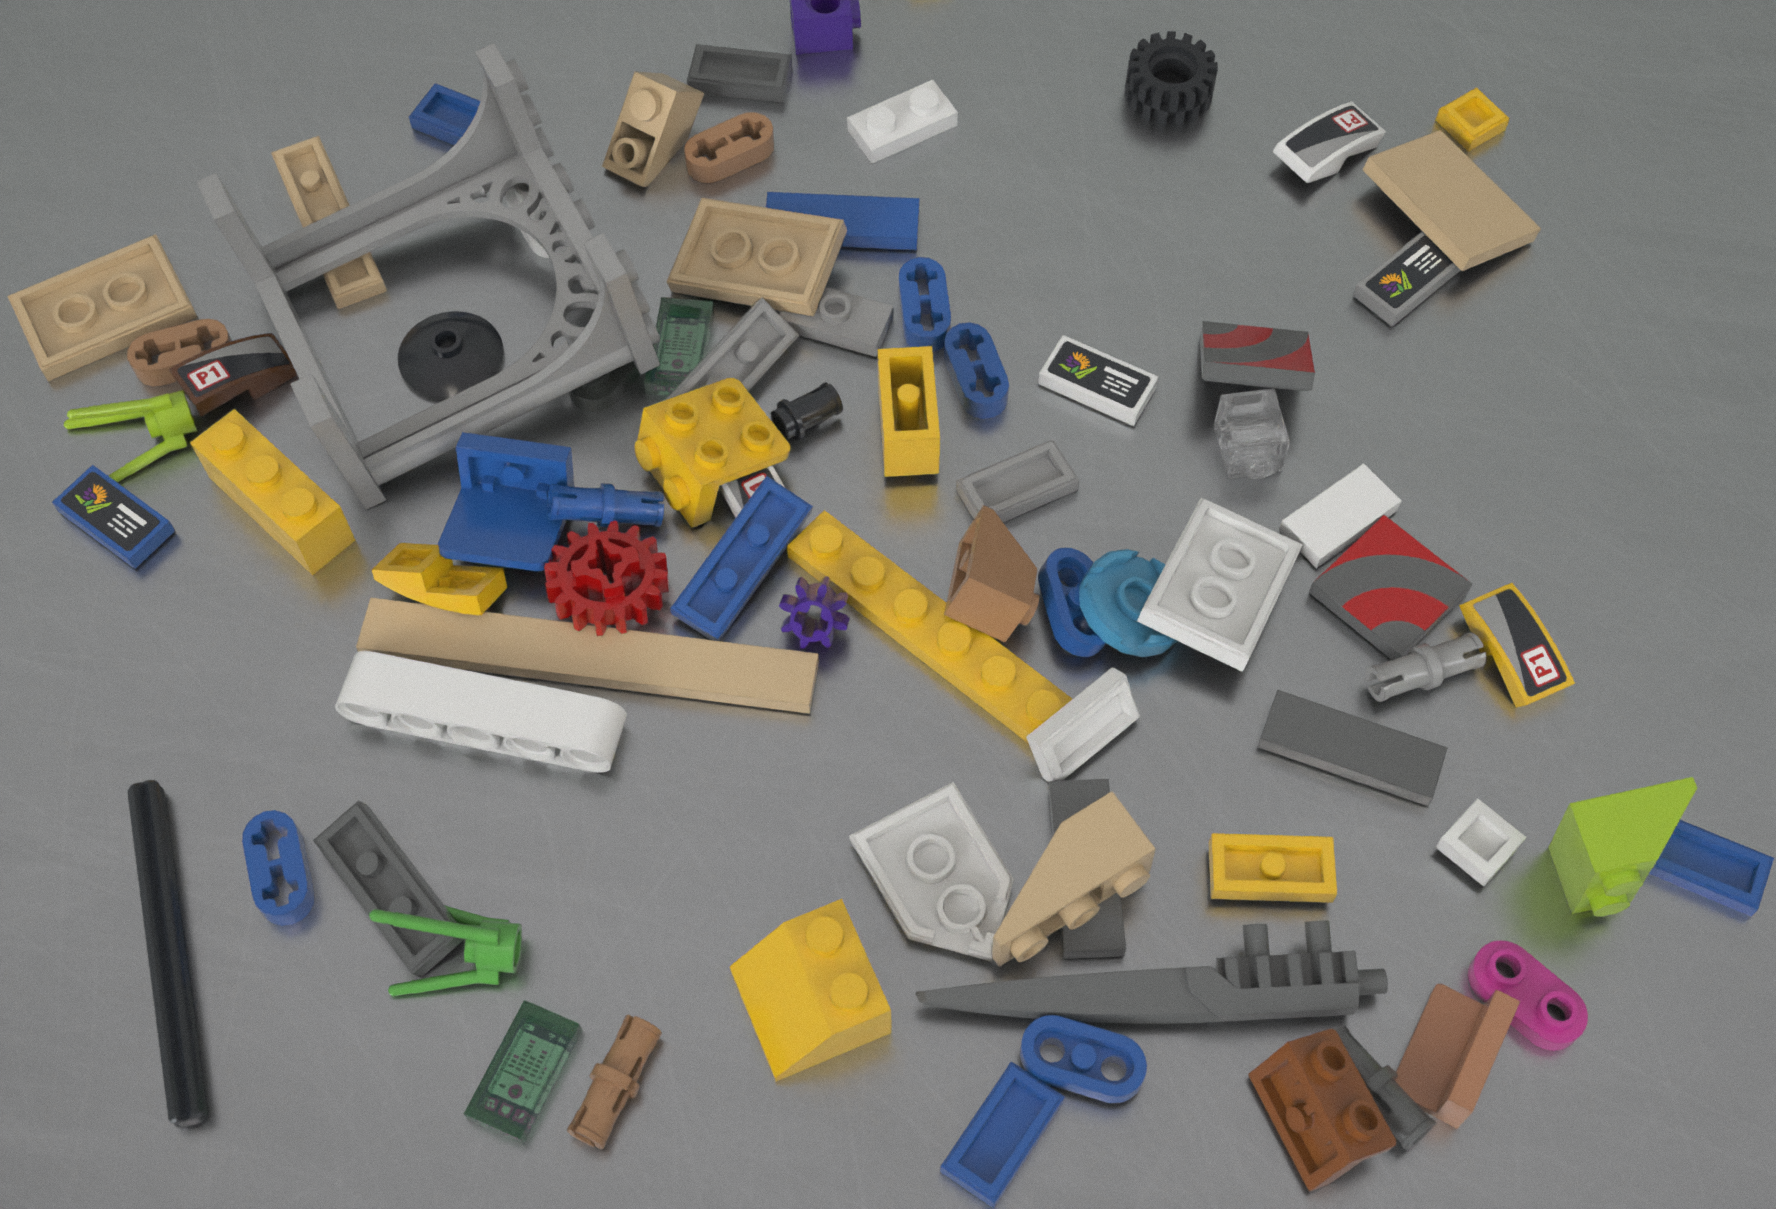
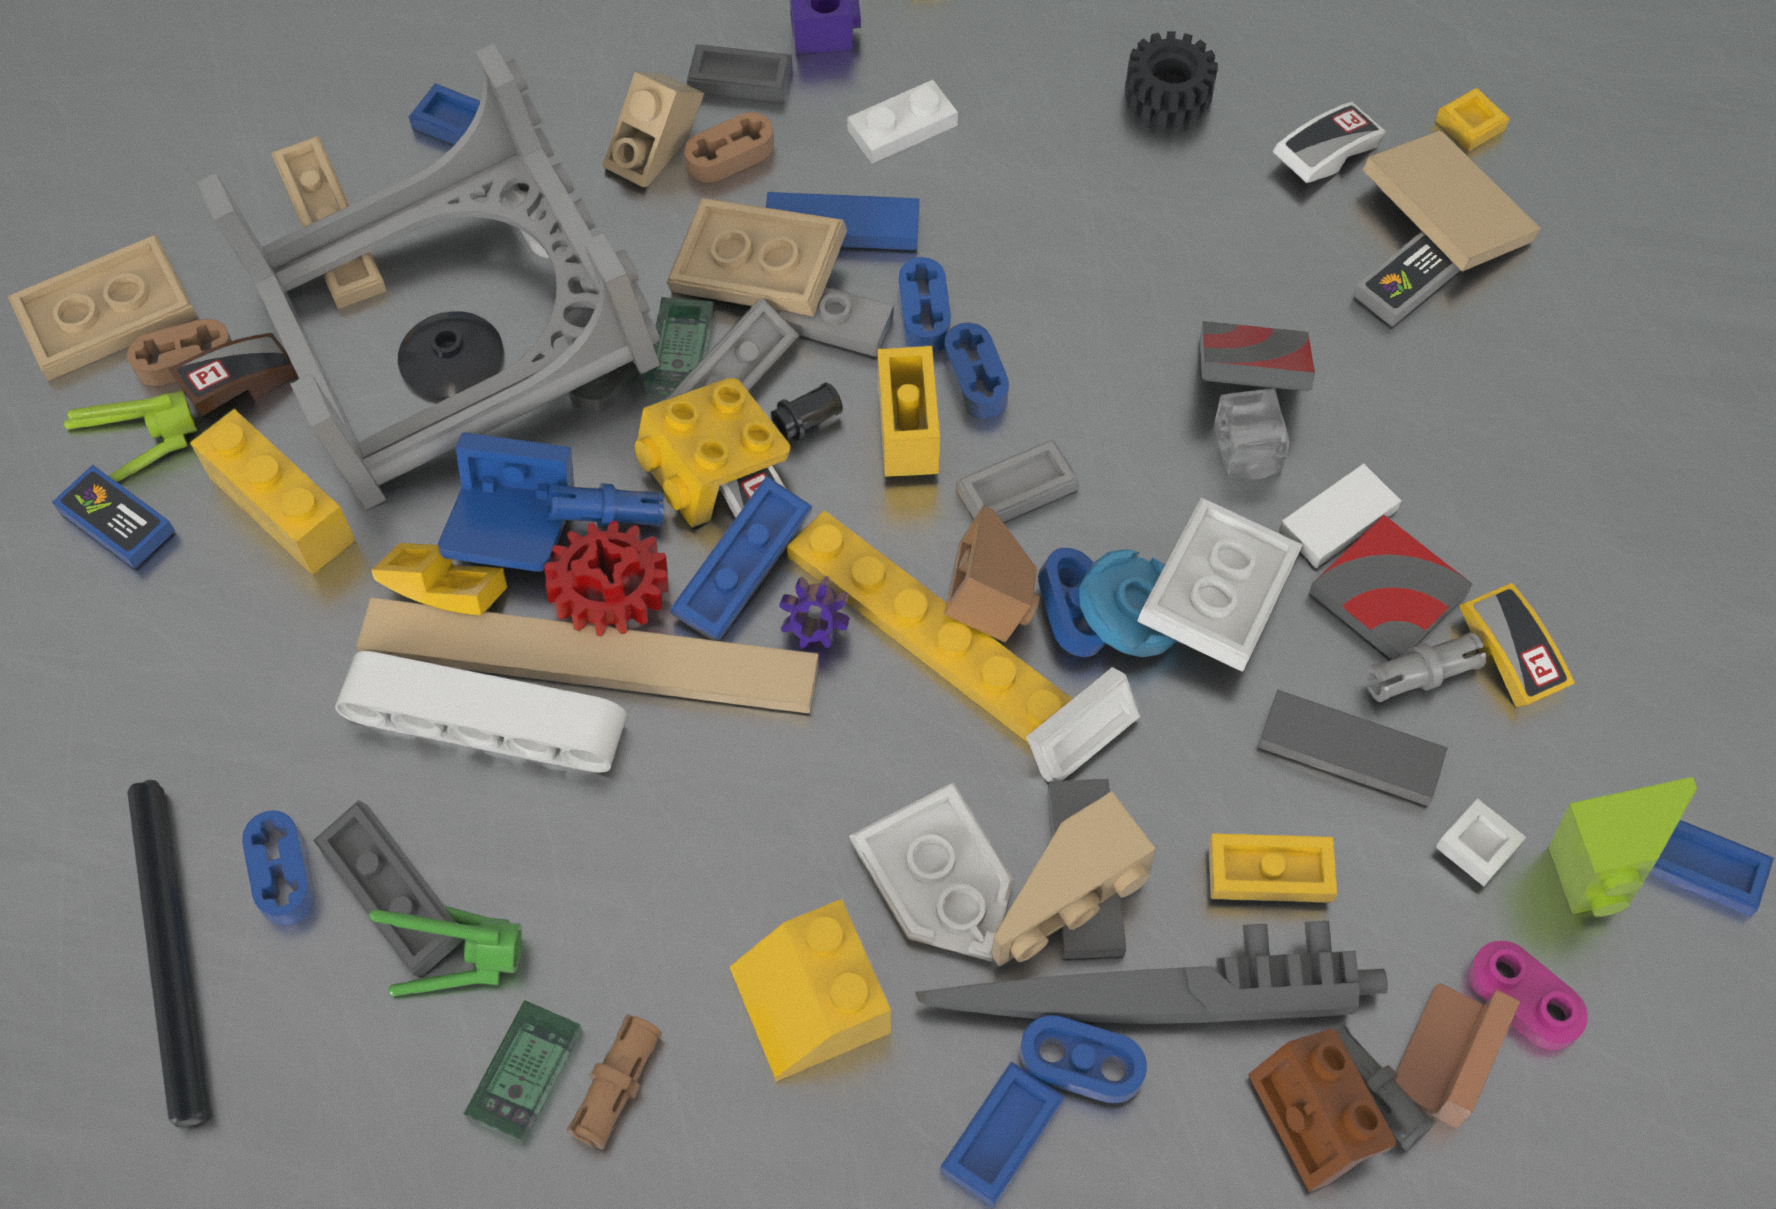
tile [1038,335,1159,426] -> none

